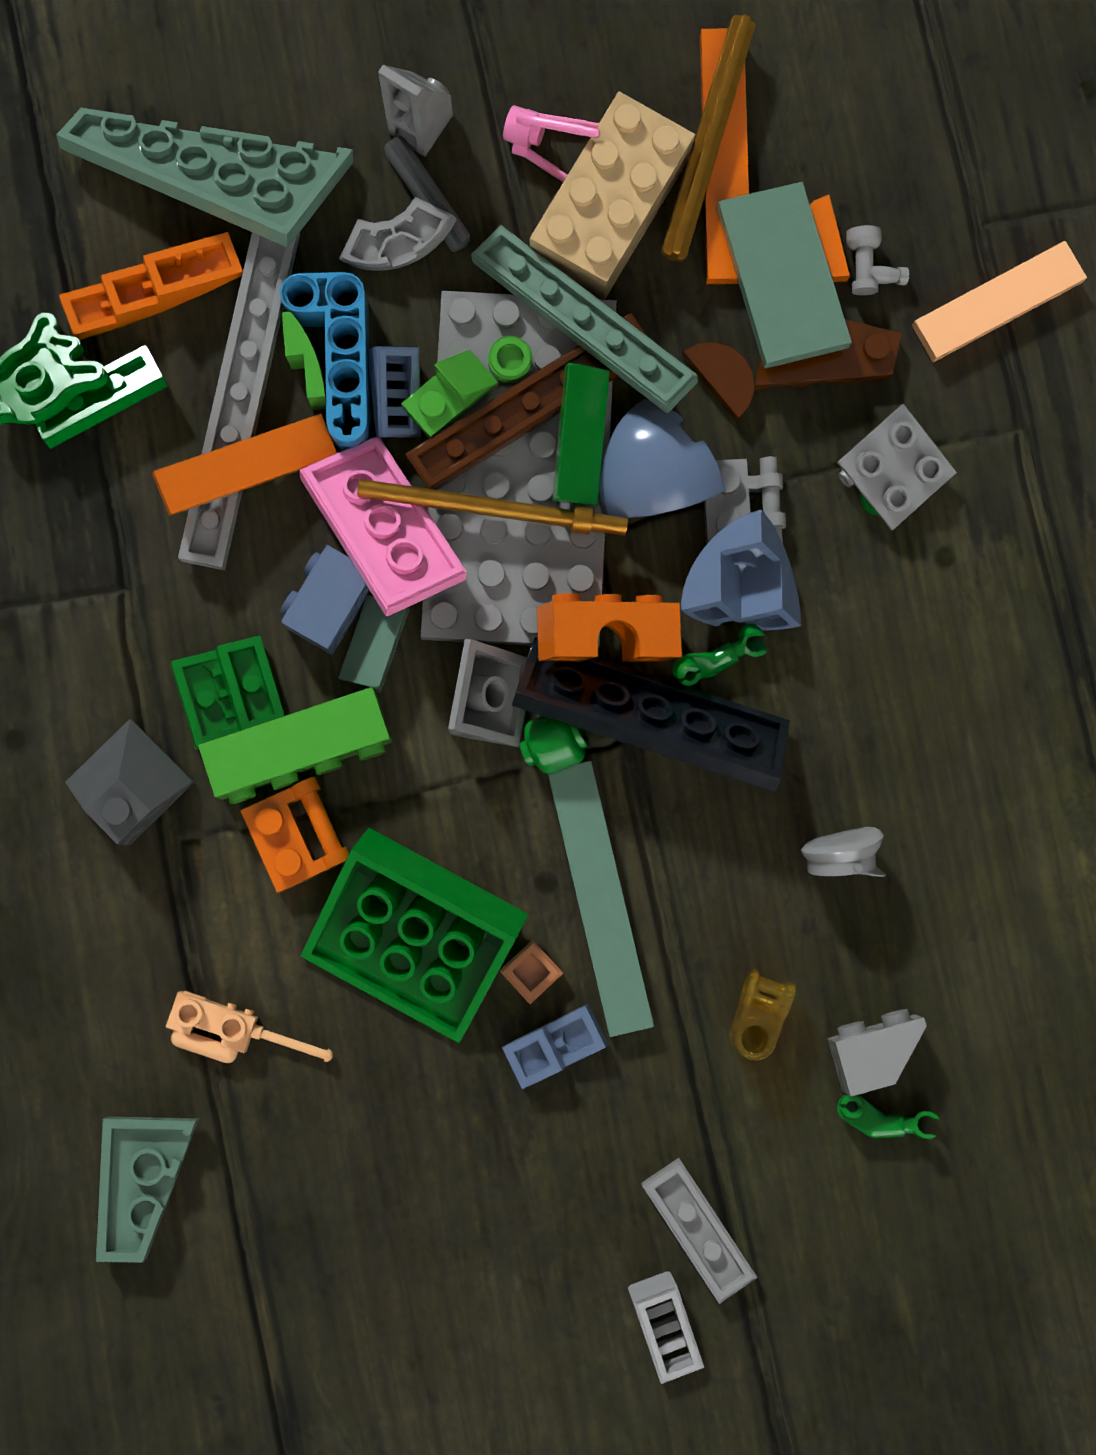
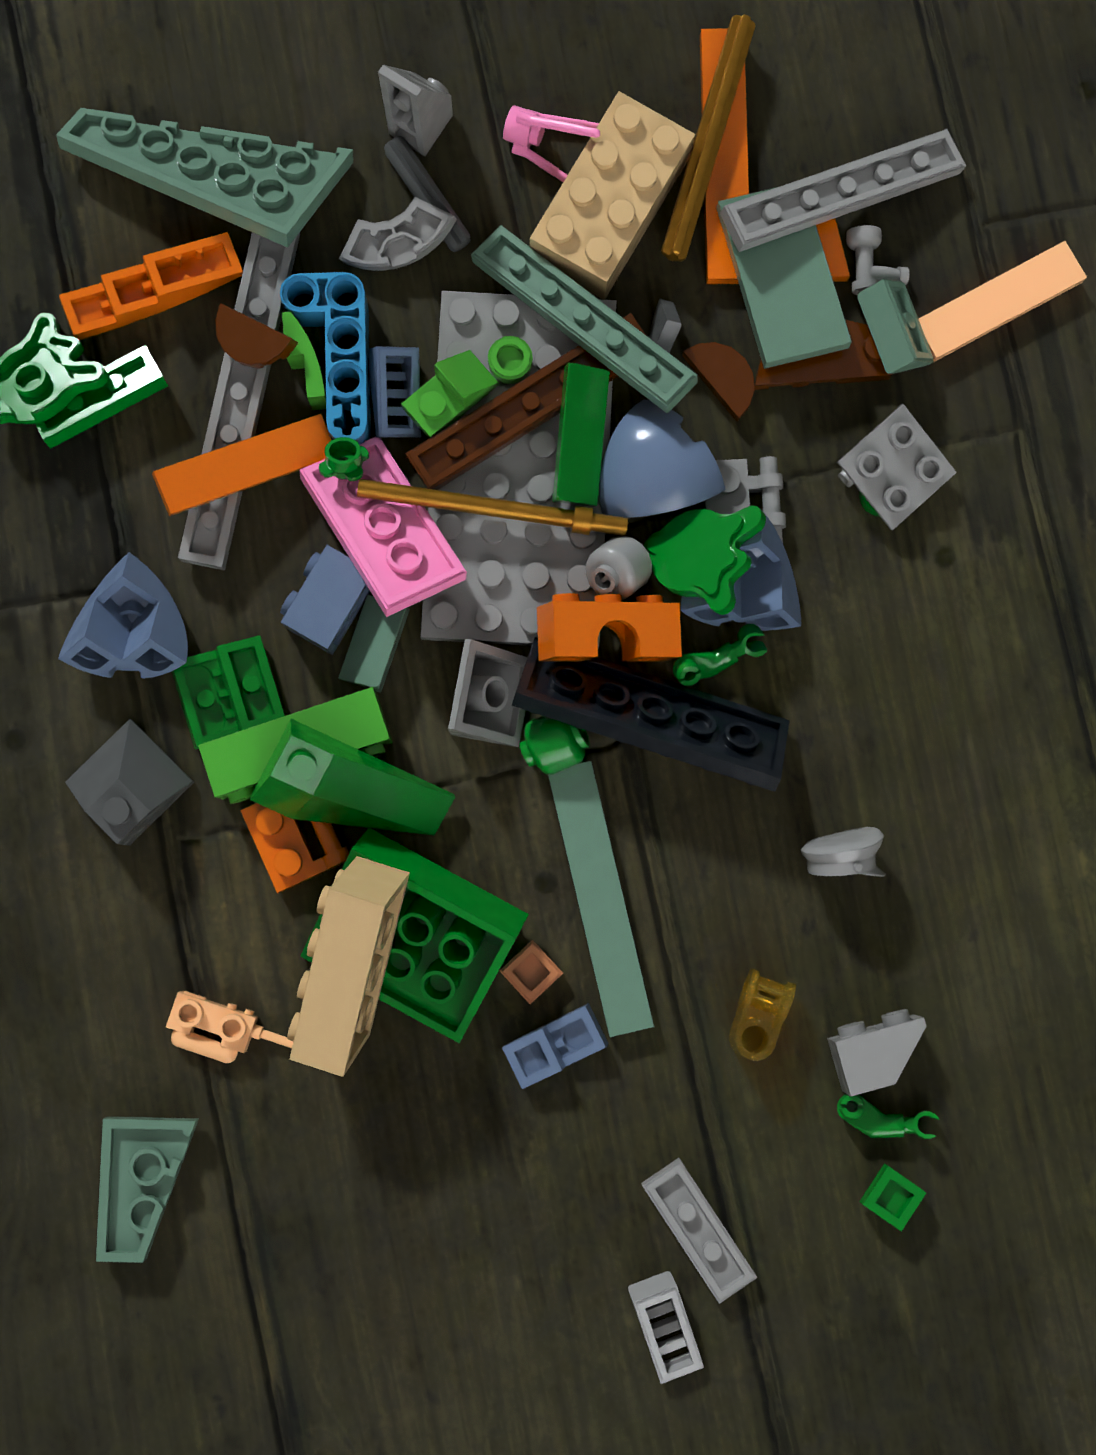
none -> sand blue brick [58,552,188,679]
none -> reddish brown tile [215,303,298,369]
none -> green wedge [250,719,455,835]
none -> tan brick [287,856,410,1077]
none -> green plate [319,437,369,481]
none -> light grey head [586,536,652,600]
none -> green tile [644,505,766,615]
none -> dark grey tile [649,298,682,353]
none -> light grey tile [720,129,966,252]
none -> sand green slope [858,279,934,374]
none -> green plate [859,1163,926,1232]

